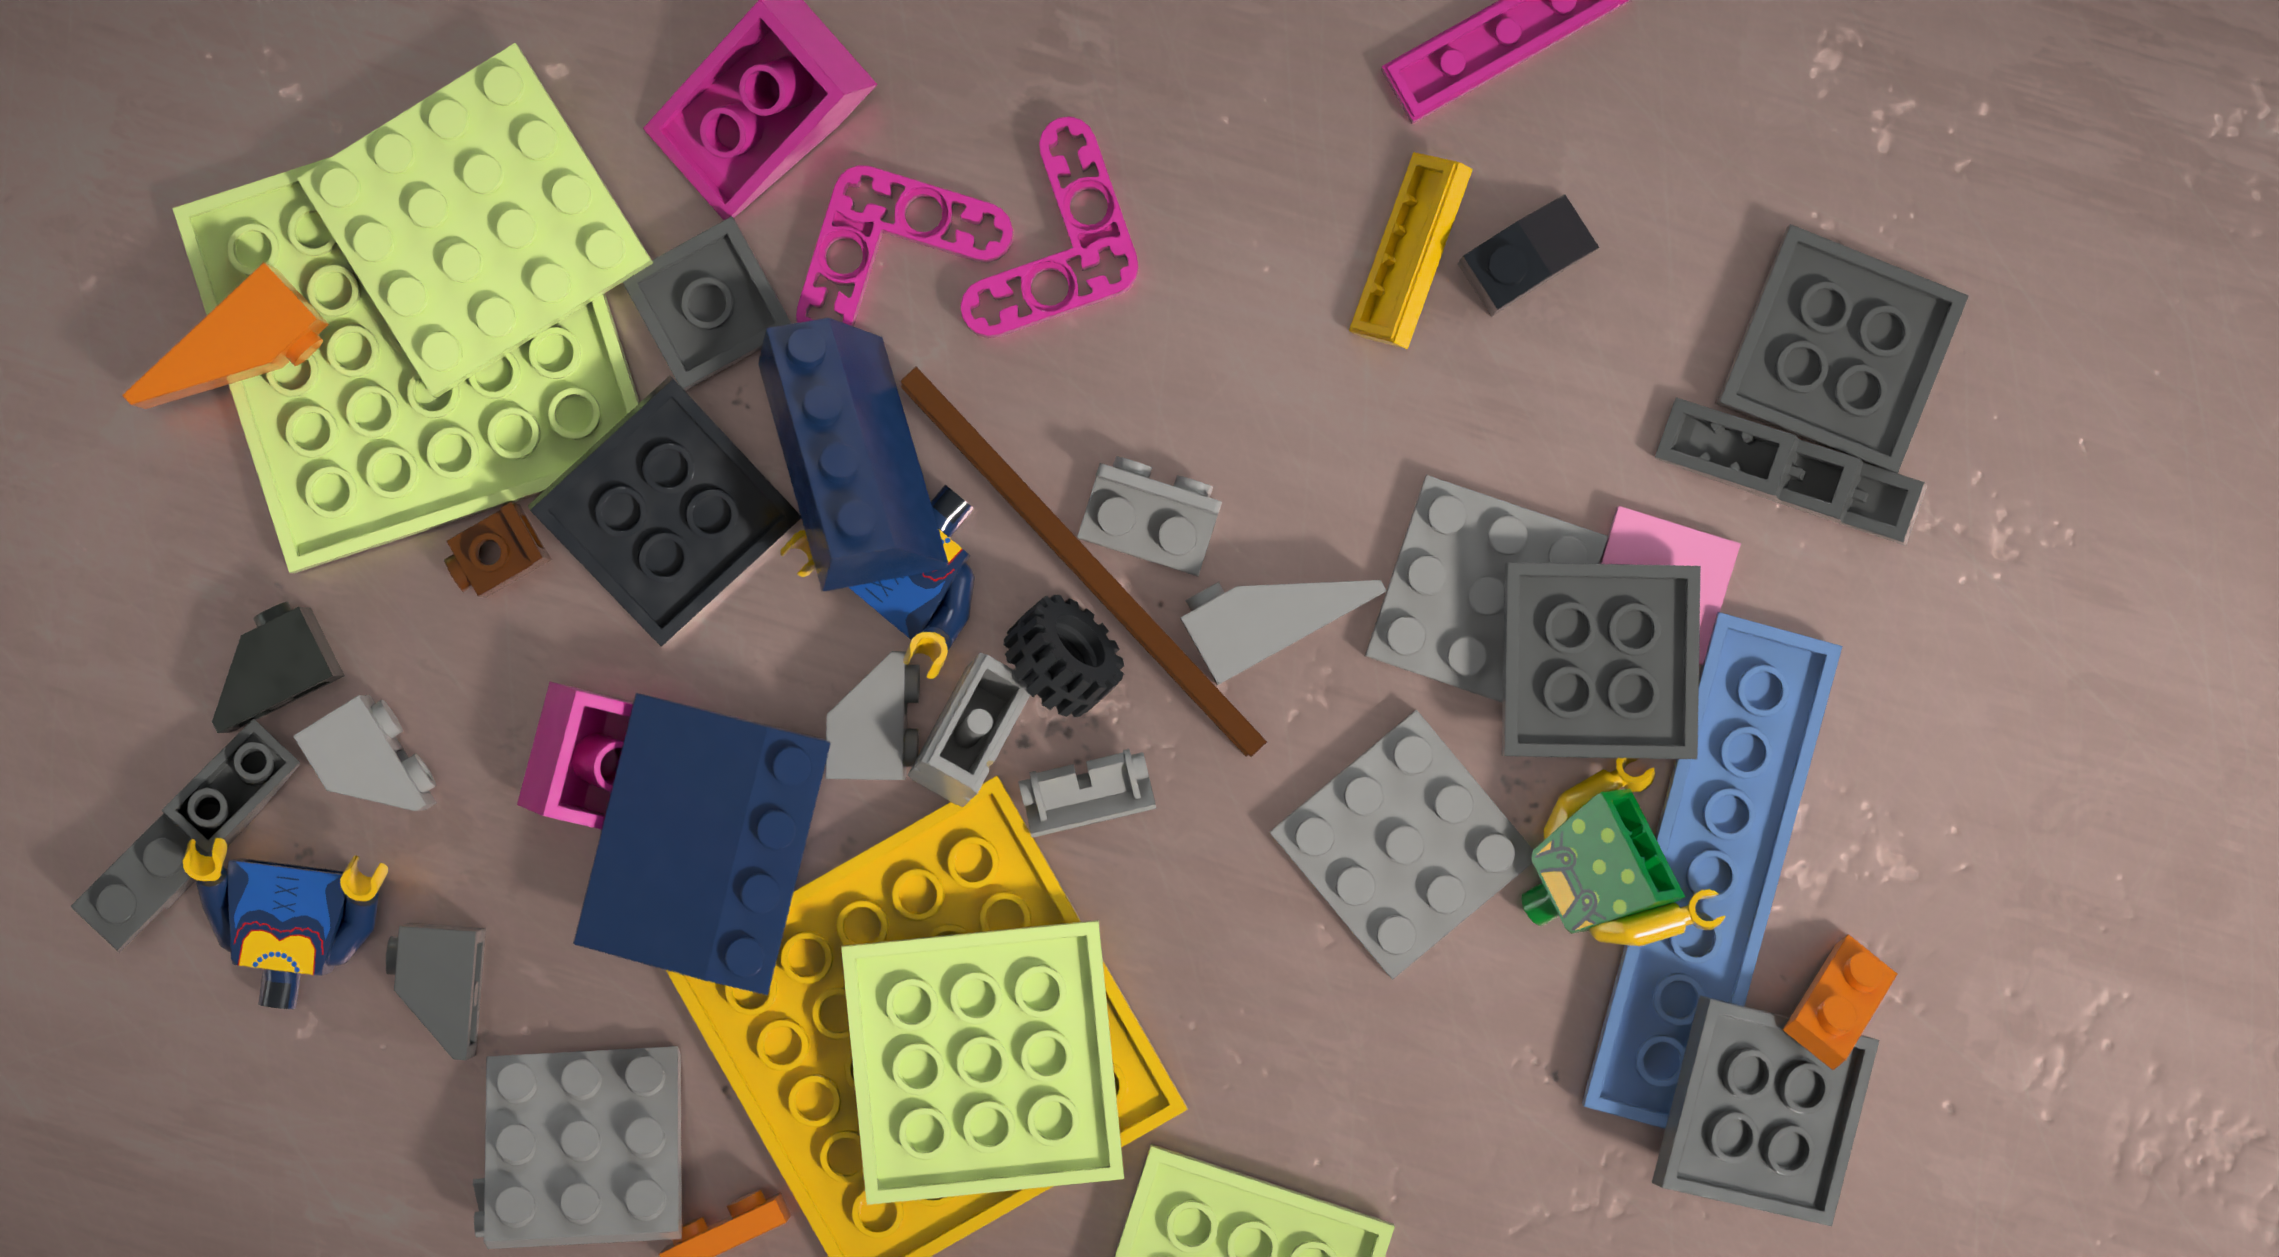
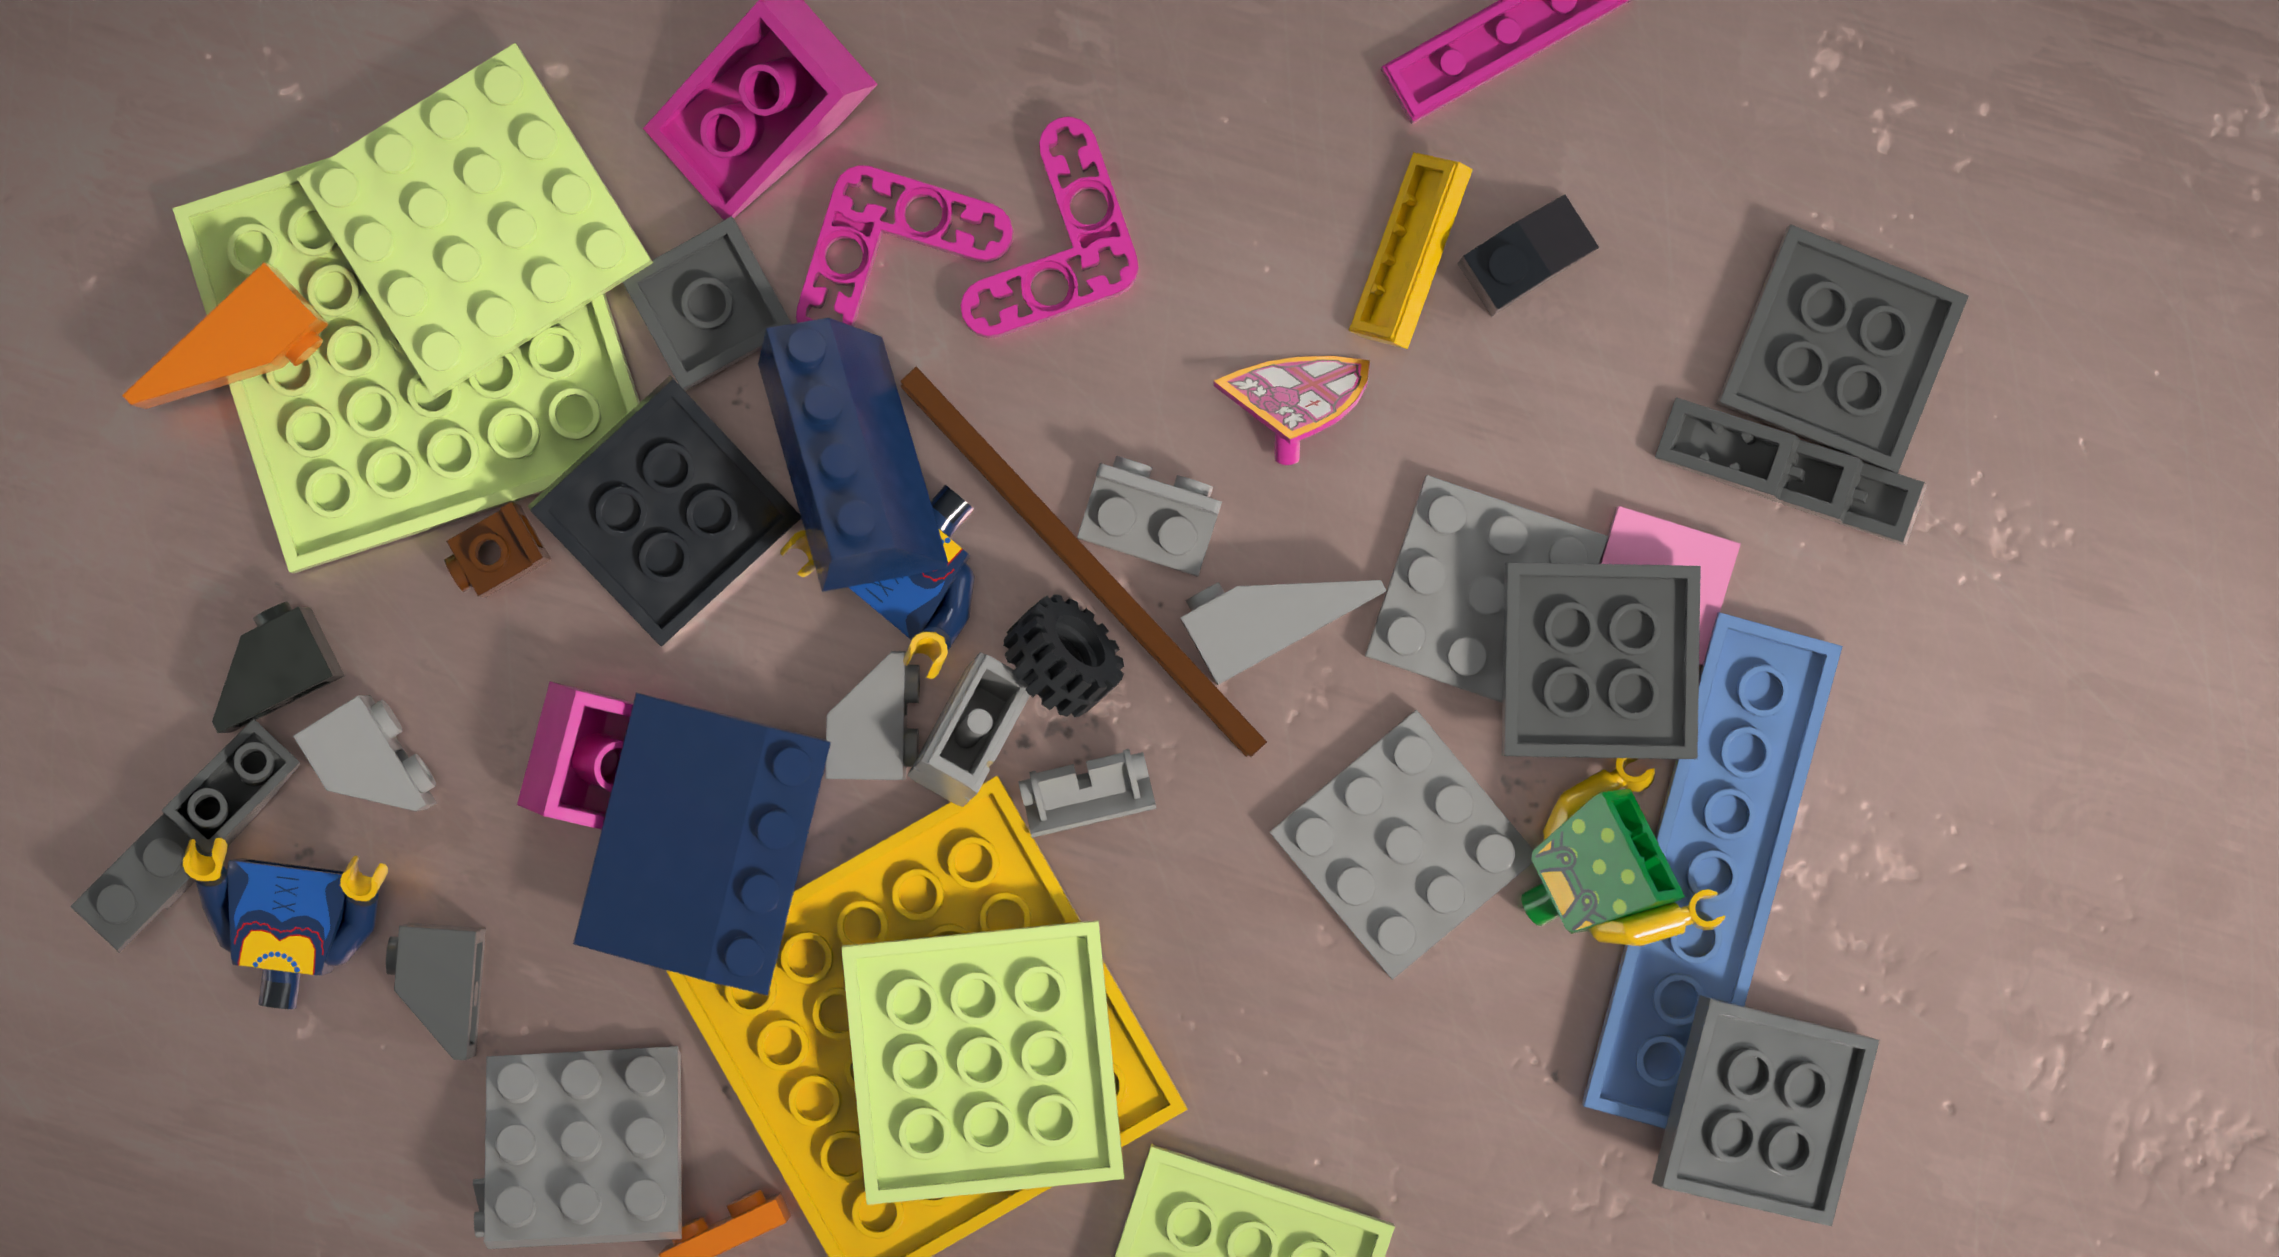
orange plate [1783,934,1898,1070] -> none
none -> shield [1213,356,1370,465]

